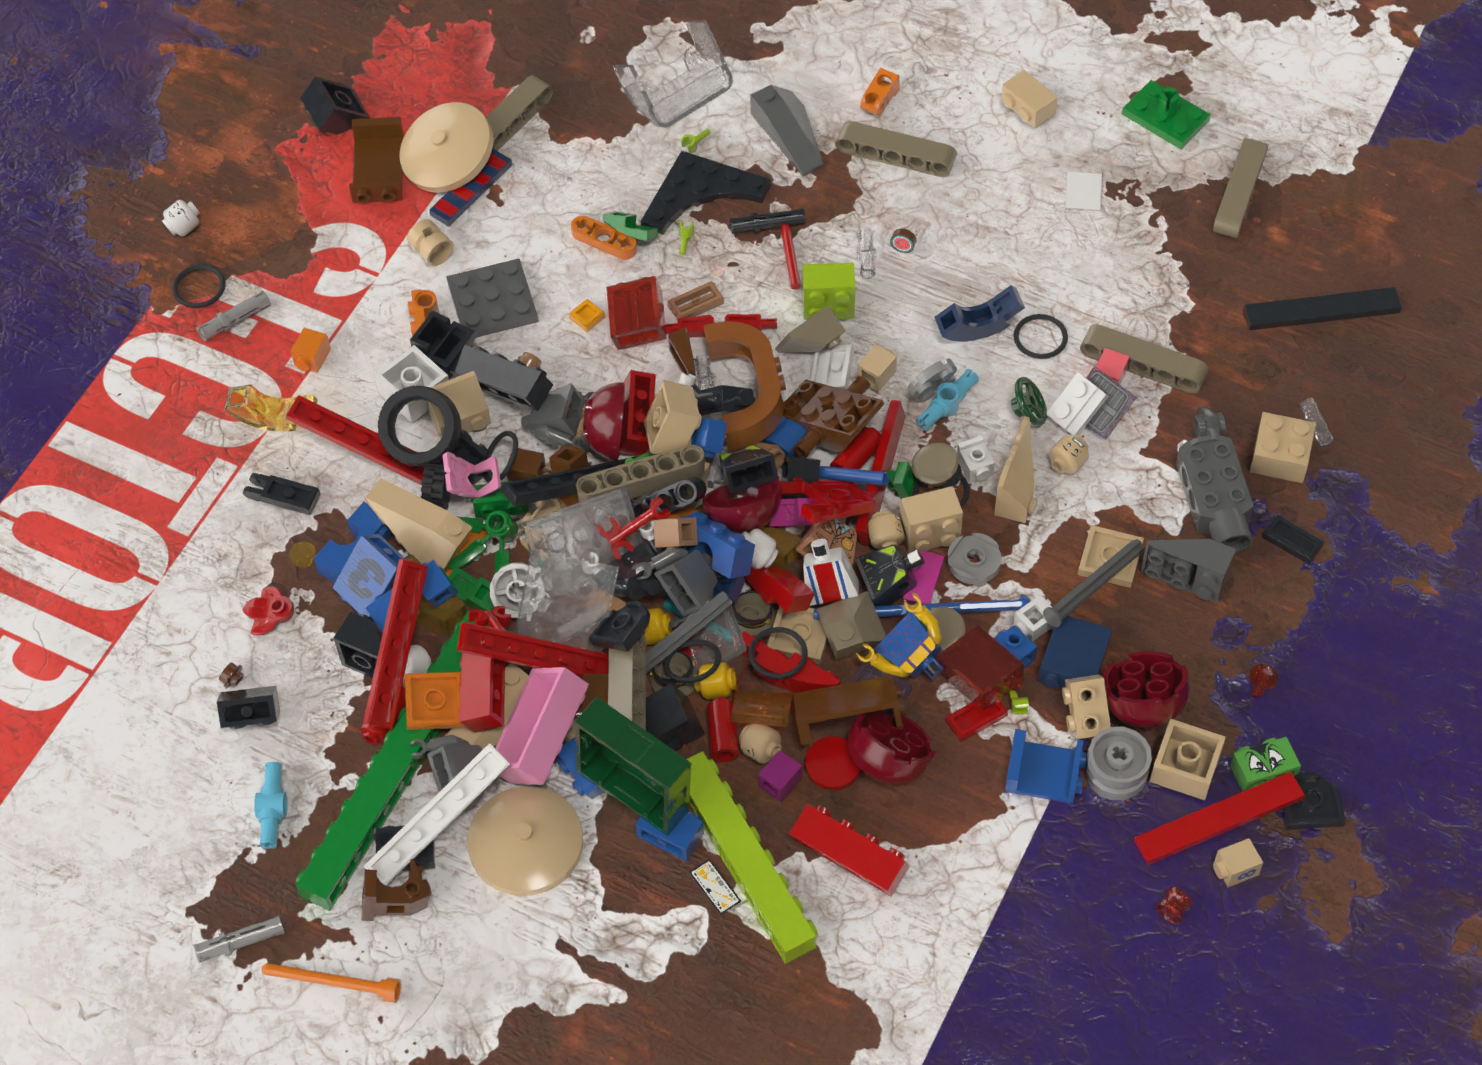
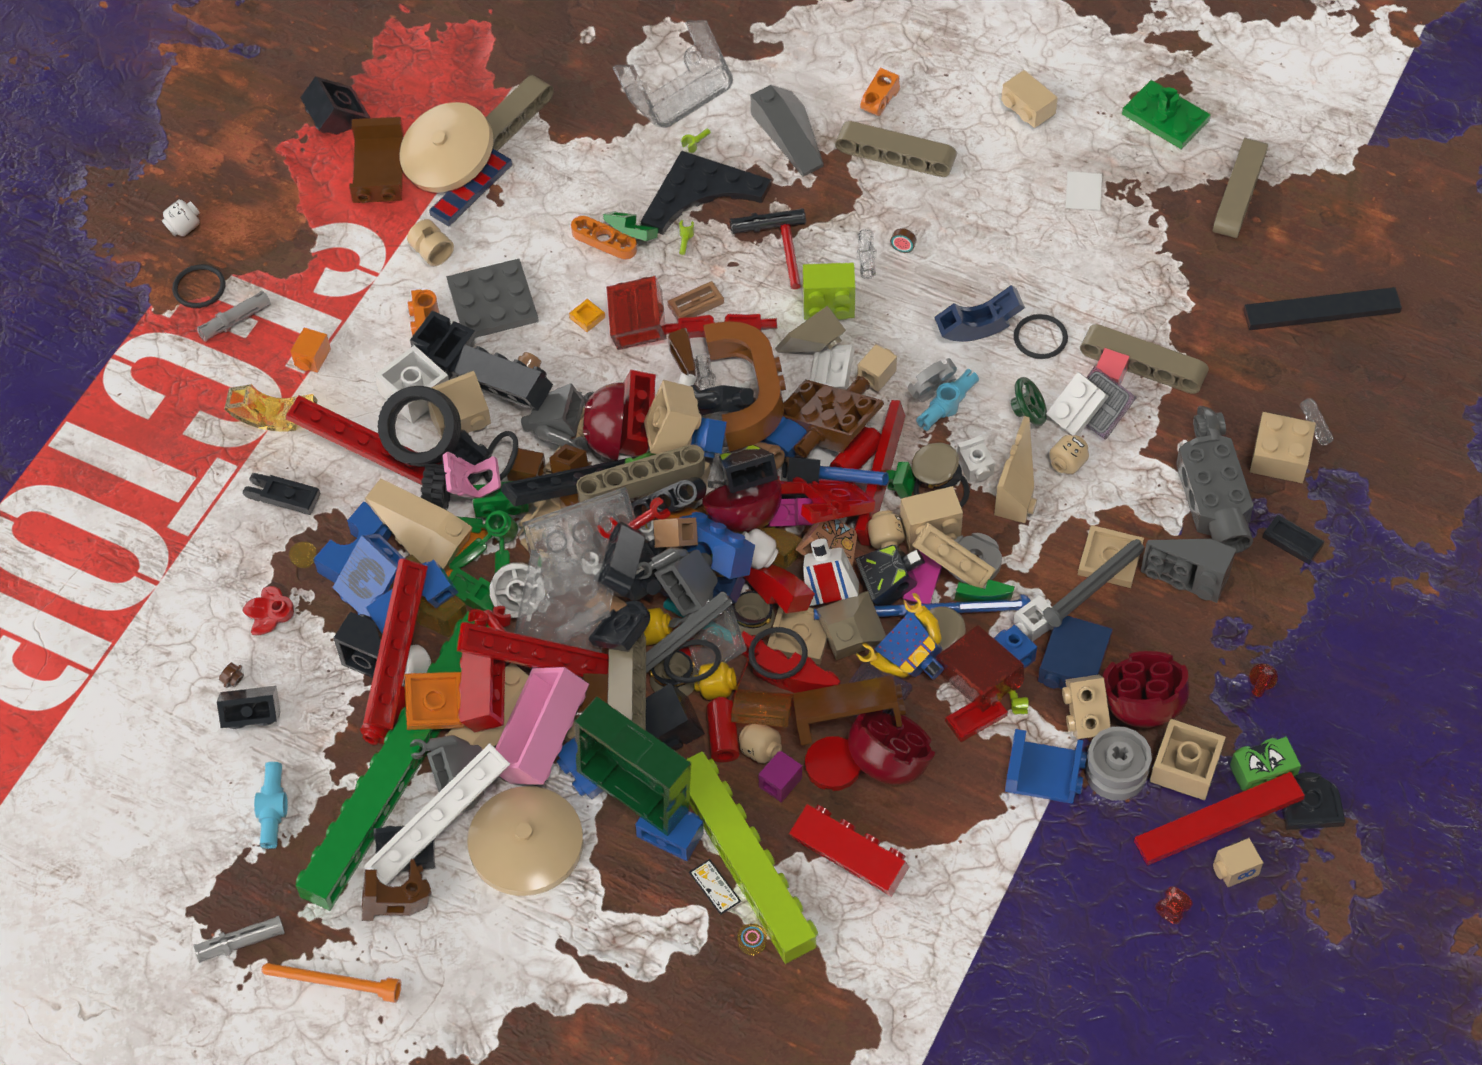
none -> black beam [598,522,645,596]
none -> clear yellow tile [737,923,767,955]
none -> tan tile [912,523,996,588]
none -> green slope [954,579,1015,602]

